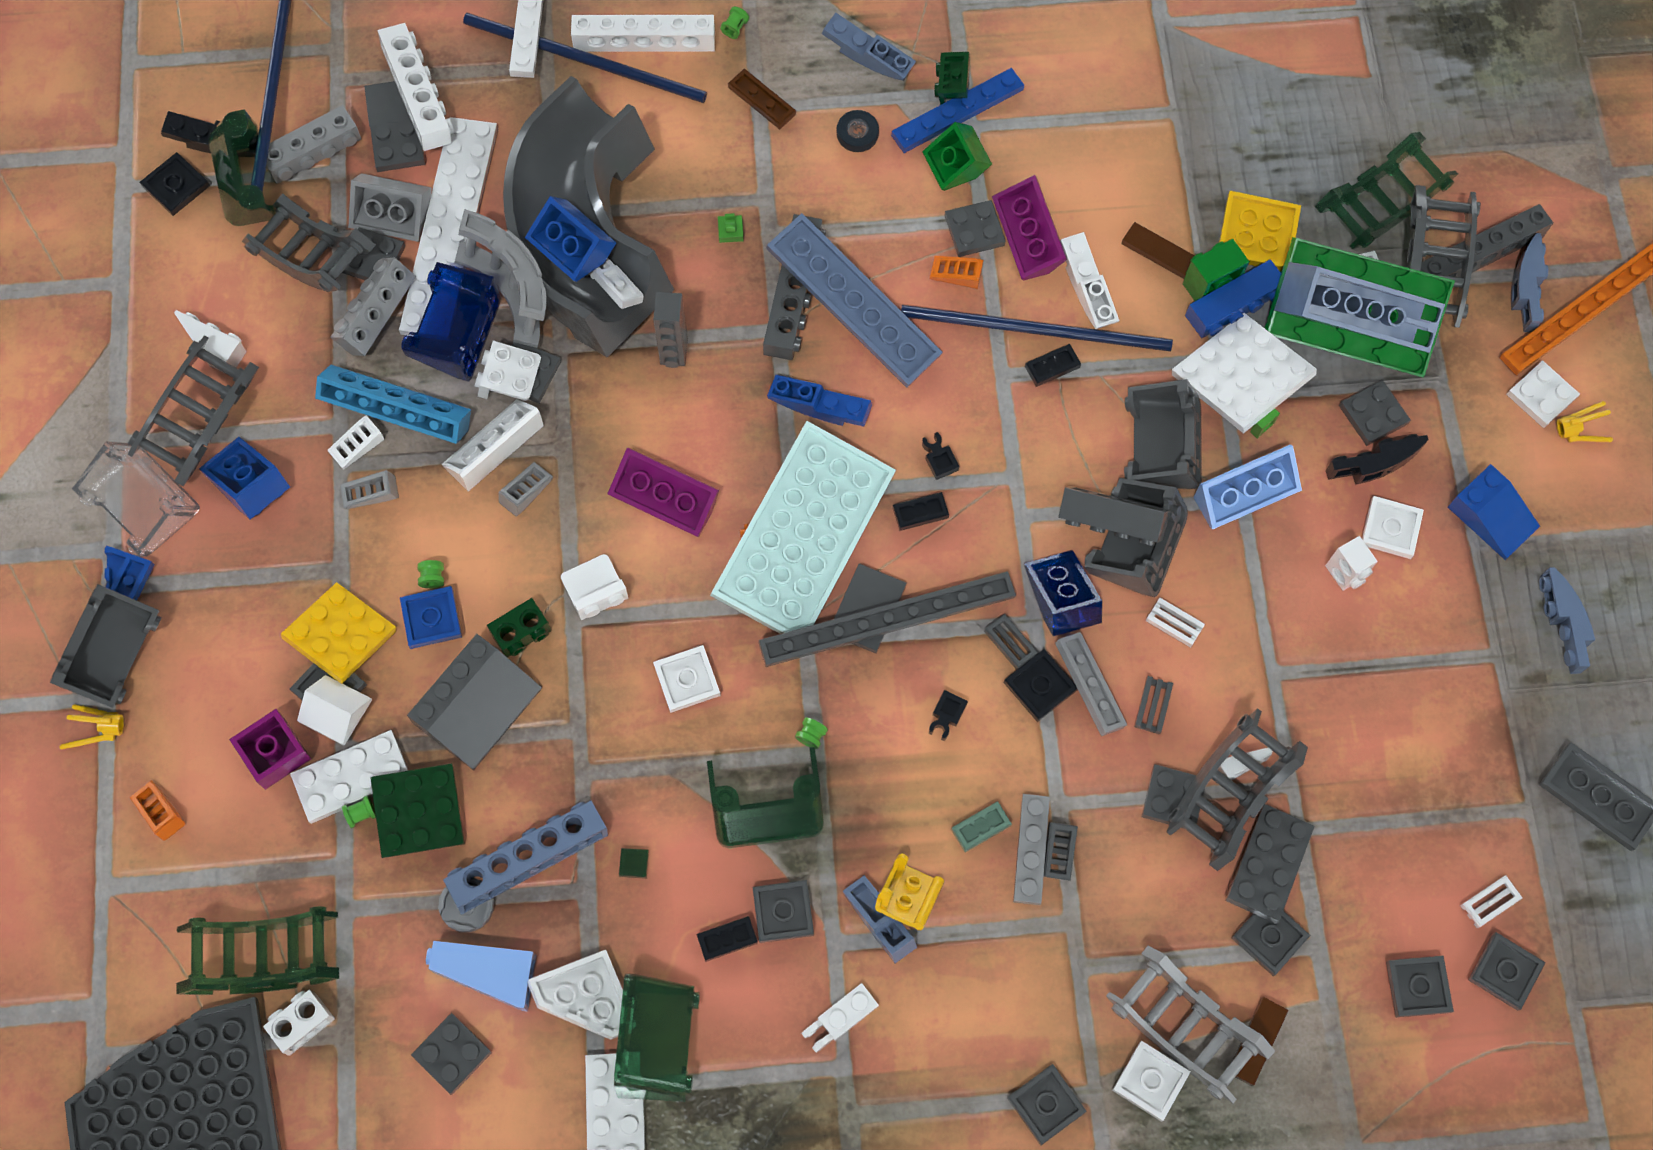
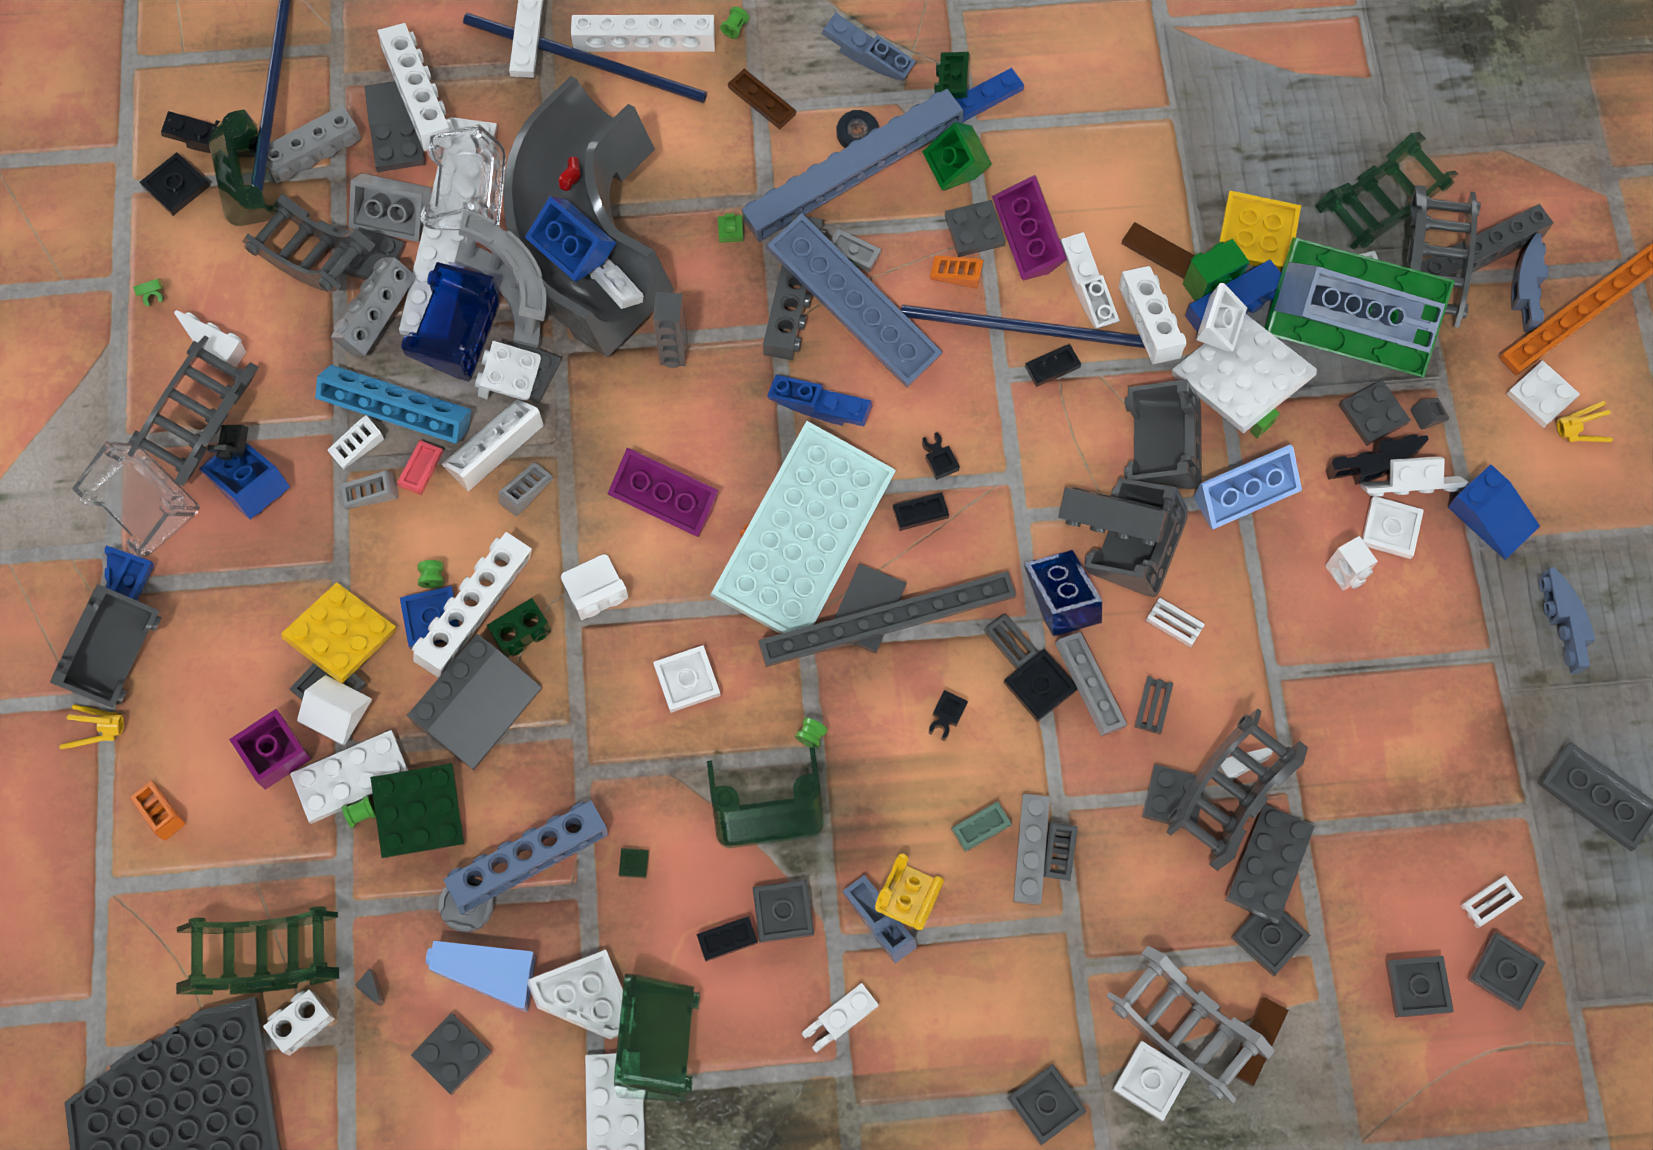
none -> bright green tile [133,278,164,306]
none -> pearl dark grey bracket [207,425,249,461]
none -> dark grey slope [355,969,385,1006]
none -> coral tile [397,440,444,495]
none -> white brick [412,532,532,678]
none -> clear windscreen [420,124,506,231]
none -> red arm [558,157,581,191]
none -> sand blue brick [741,89,963,242]
none -> light grey plate [831,229,881,273]
none -> white brick [1118,266,1186,364]
none -> white slope [1196,283,1247,352]
none -> white bracket [1360,456,1468,496]
none -> dark grey slope [1411,398,1449,429]

